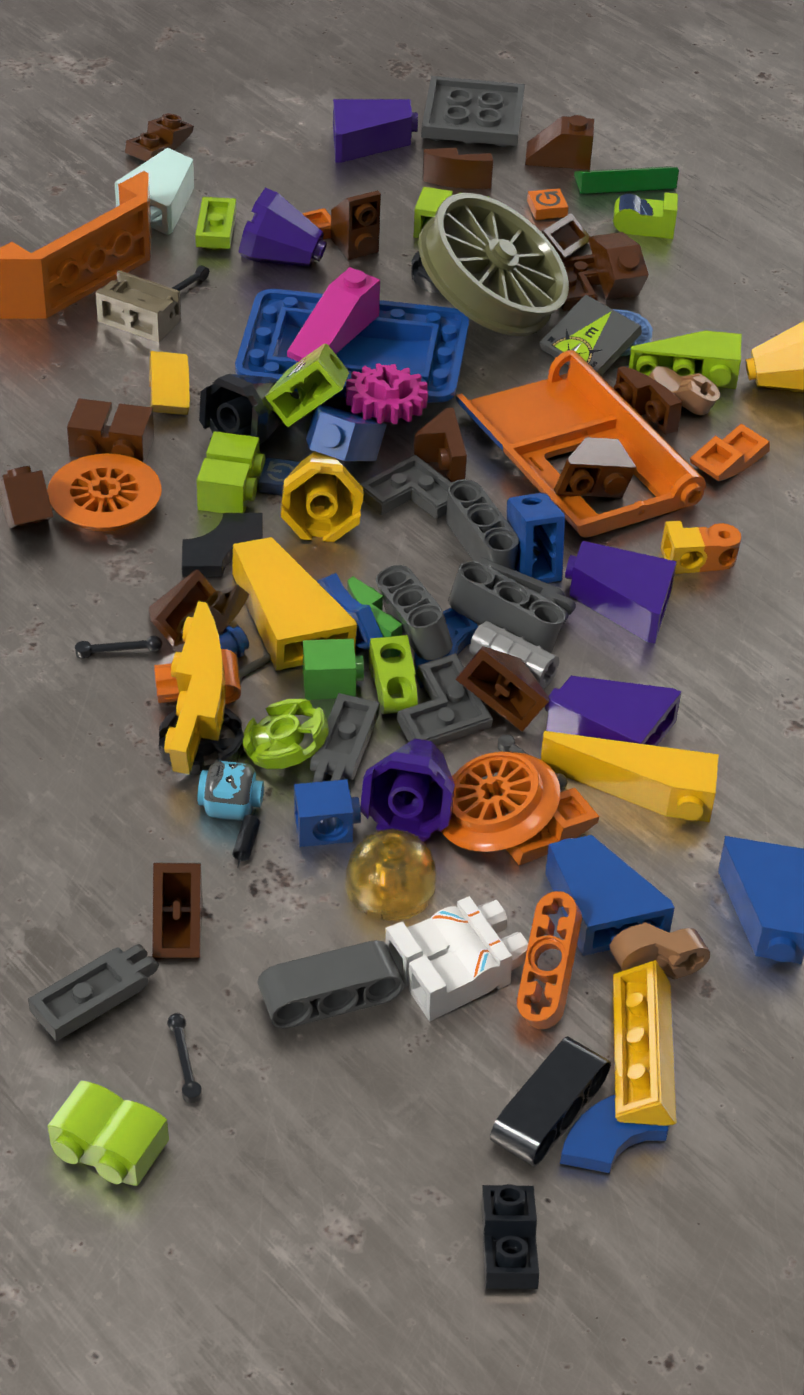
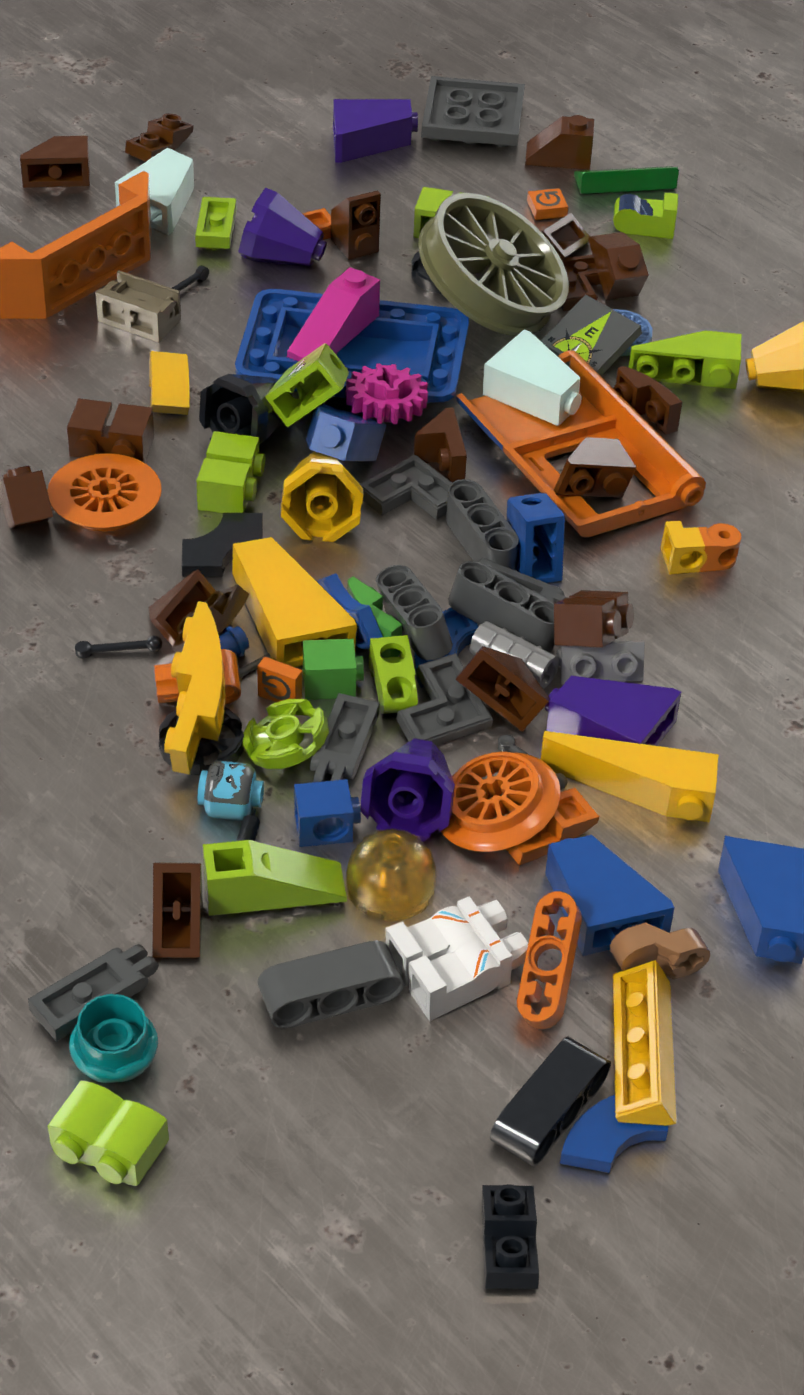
black hinge [167,1013,202,1103] -> none
dark blue tile [259,458,300,496] -> none
reddish brown slope [422,148,493,189] -> none
dark purple slope [565,541,677,644] -> none
medium nougat piece [649,366,720,415] -> none
orange slope [690,424,770,481] -> none
none -> reddish brown slope [20,136,90,188]
none -> teal piece [69,994,158,1083]
none -> lime slope [203,840,347,916]
none -> orange tile [257,657,302,702]
none -> light aqua slope [483,329,582,426]
none -> reddish brown piece [554,590,634,648]
none -> light grey hinge [557,640,645,685]

